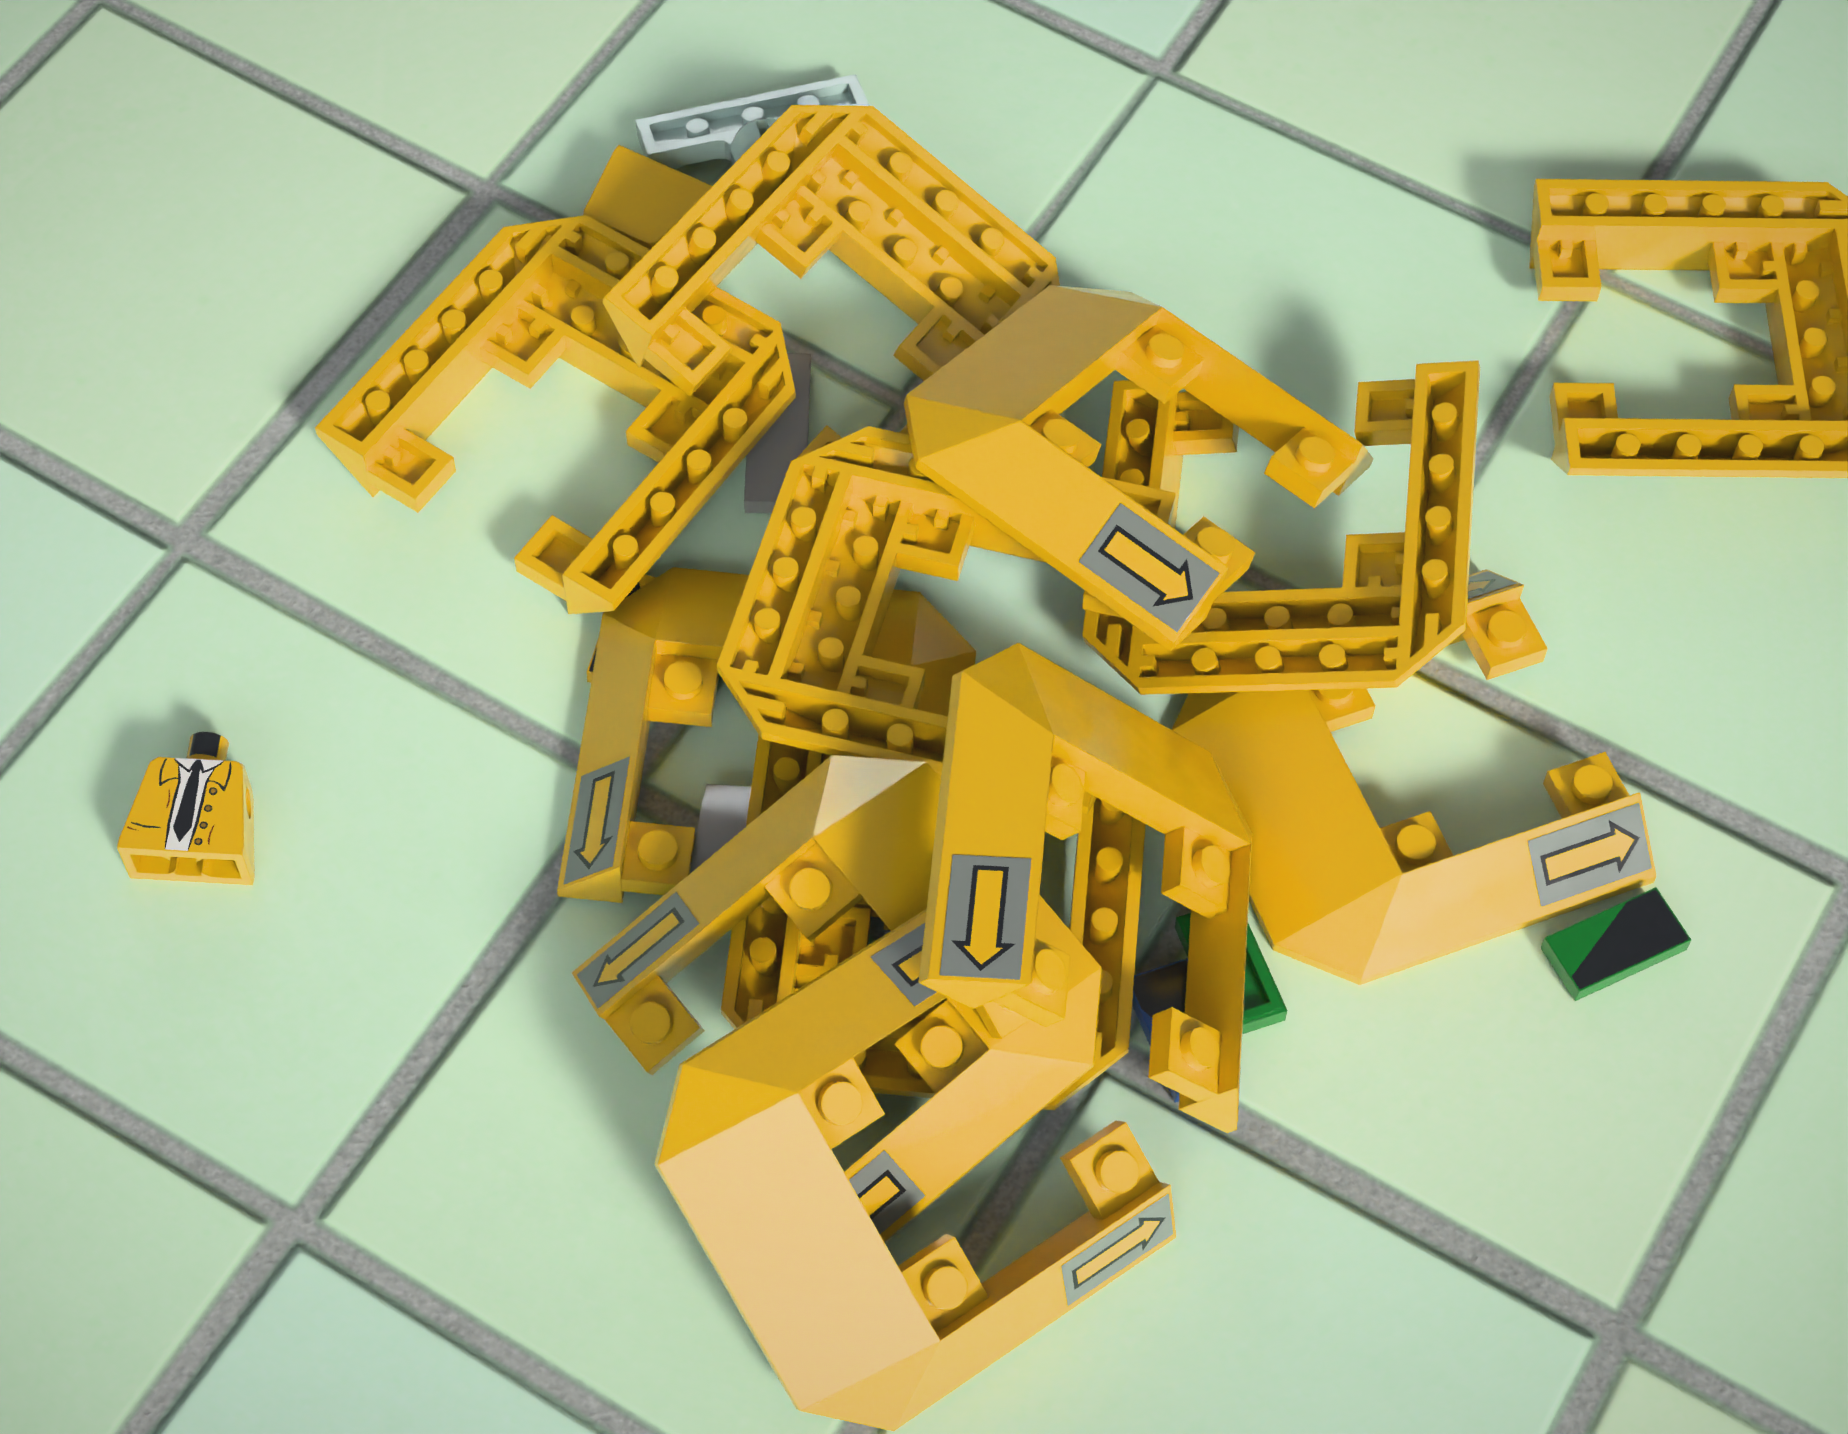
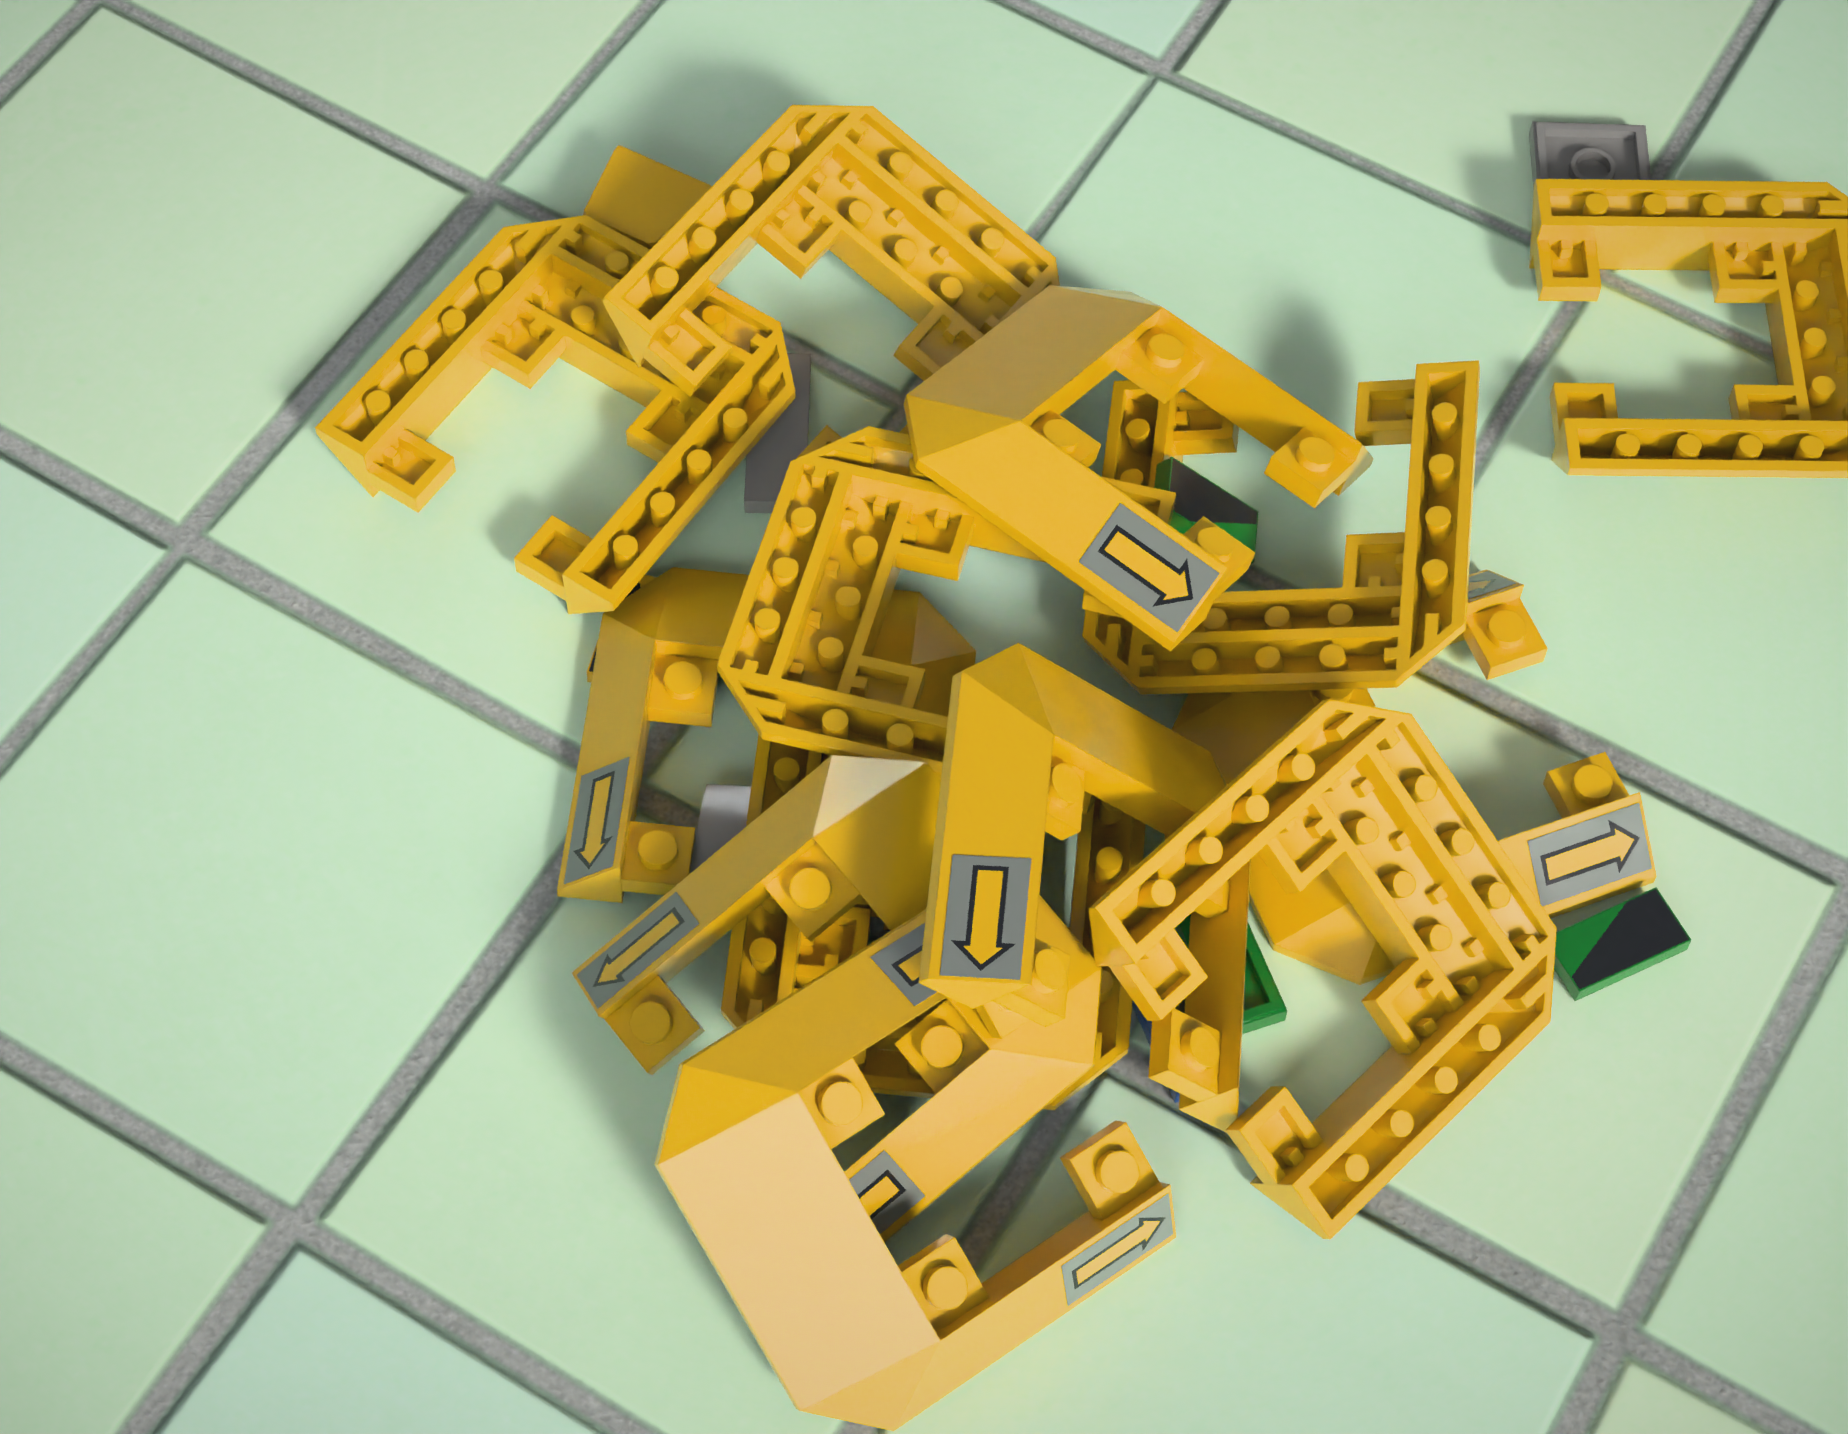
yellow torso [117,732,255,885] -> none
light aqua plate [635,74,870,169] -> none
none -> yellow slope [1088,699,1557,1239]
none -> black tile [1154,457,1259,564]
none -> light grey tile [1529,121,1651,192]

